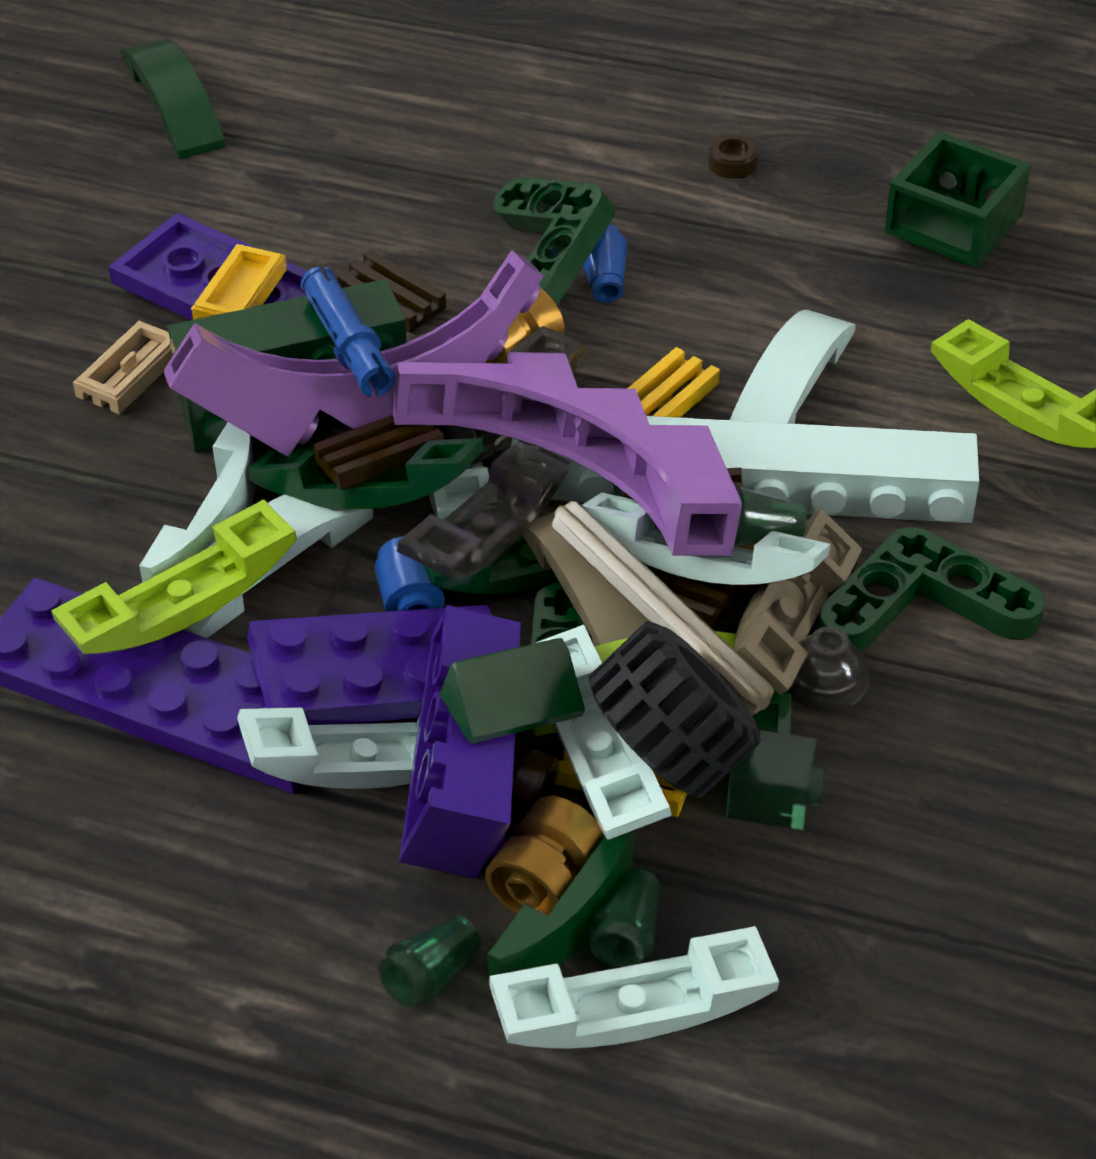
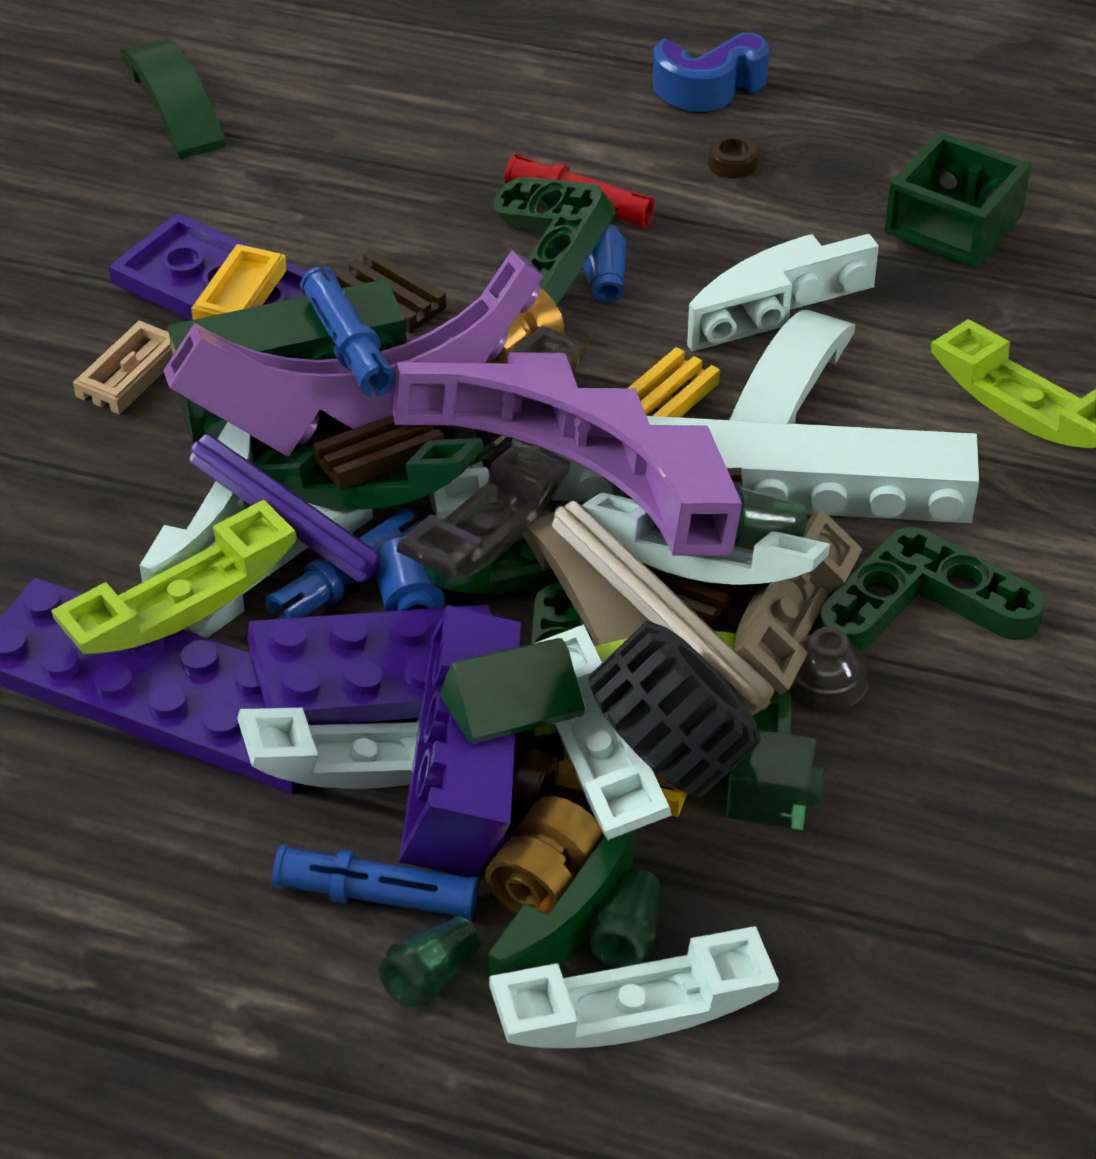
none -> dark purple axle [190,435,381,583]
none -> blue pin [266,508,424,619]
none -> blue pin [272,844,479,920]
none -> red pin [504,153,655,229]
none -> blue animal [652,32,770,113]
none -> light aqua slope [687,234,879,352]

